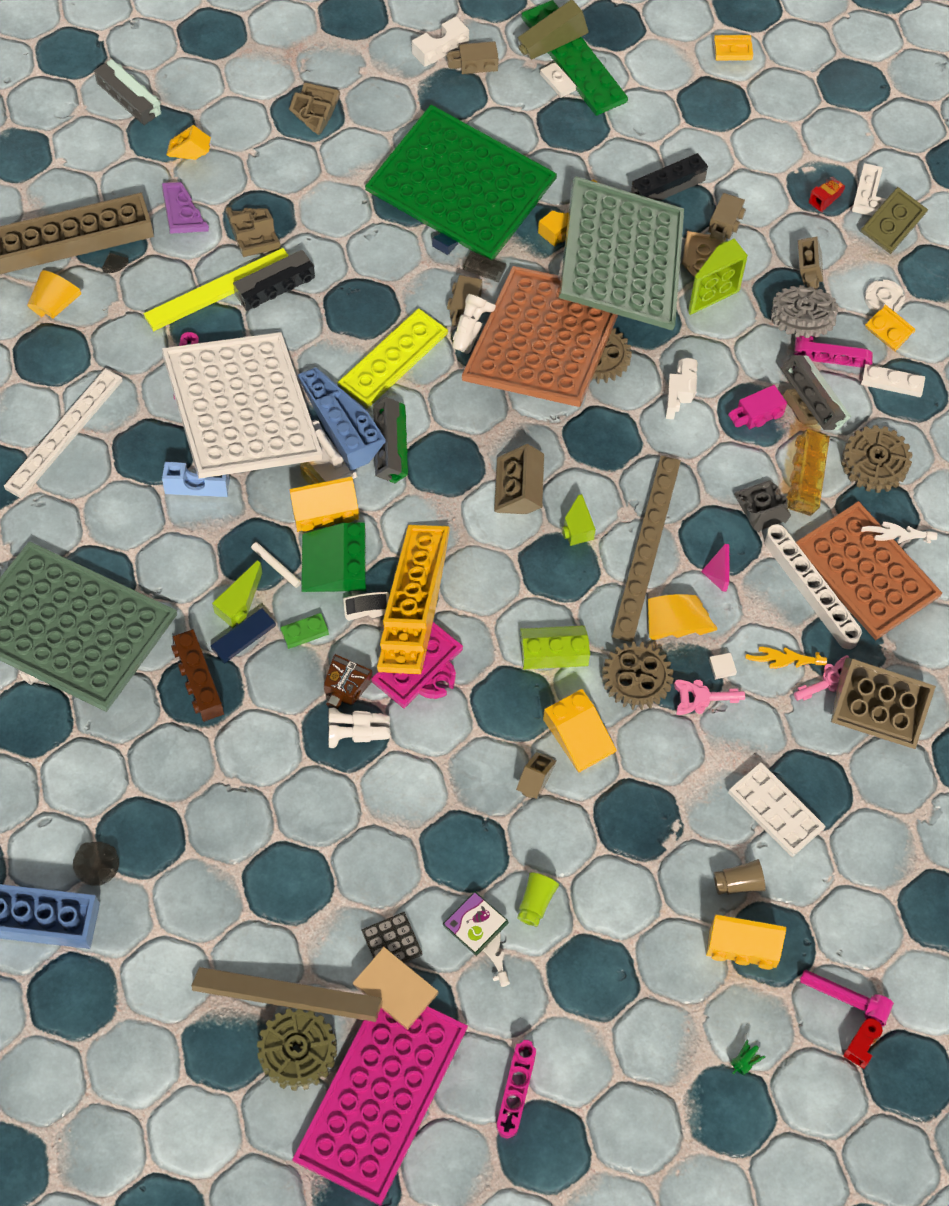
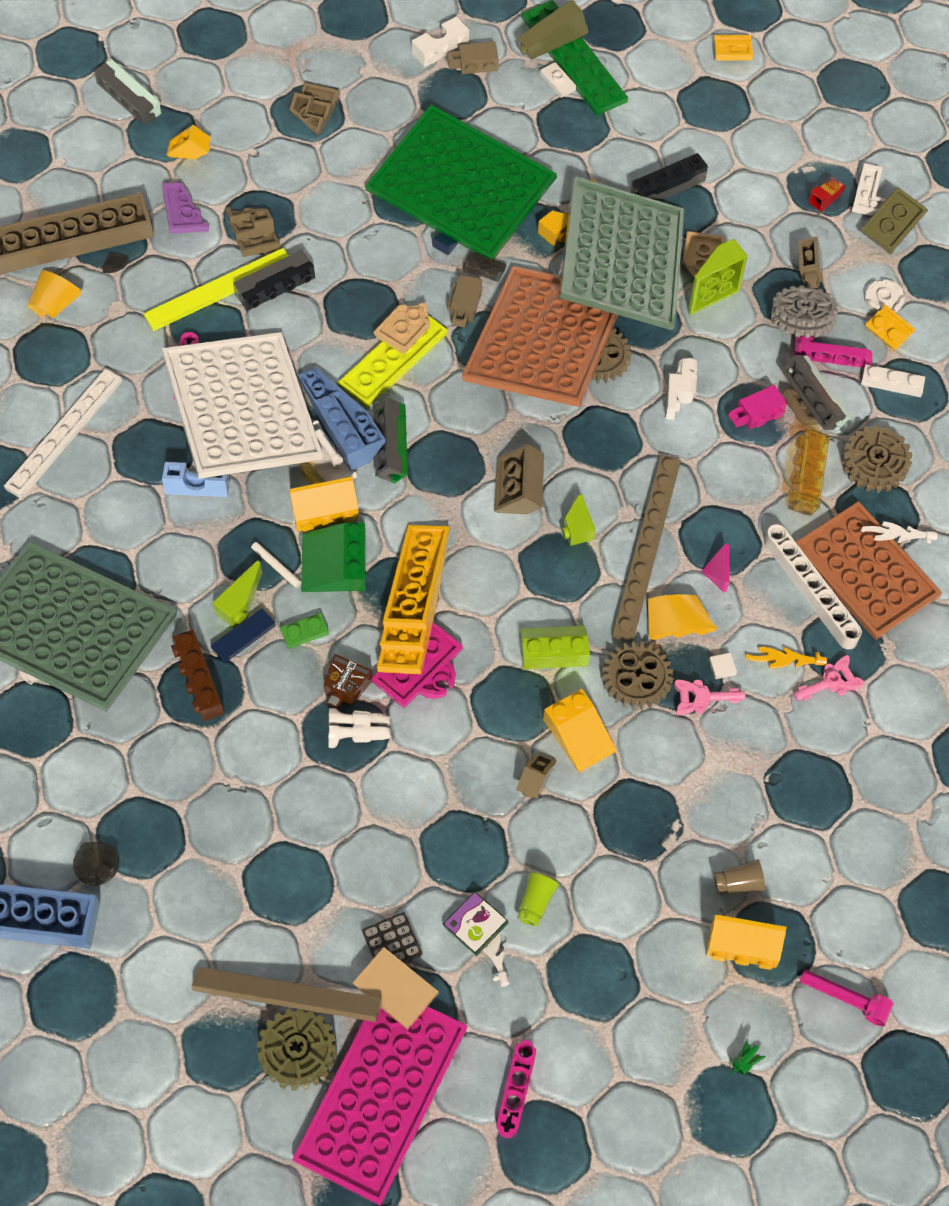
slope [343,592,390,621] -> none
white piece [452,294,496,354] -> none
dark tan brick [708,193,746,242] -> none
white plate [728,763,826,857] -> none
dark grey slope [734,480,791,532] -> none
dark tan slope [831,657,936,749] -> none
red leg [843,1019,883,1069] -> none
none -> tan tile [374,303,430,354]

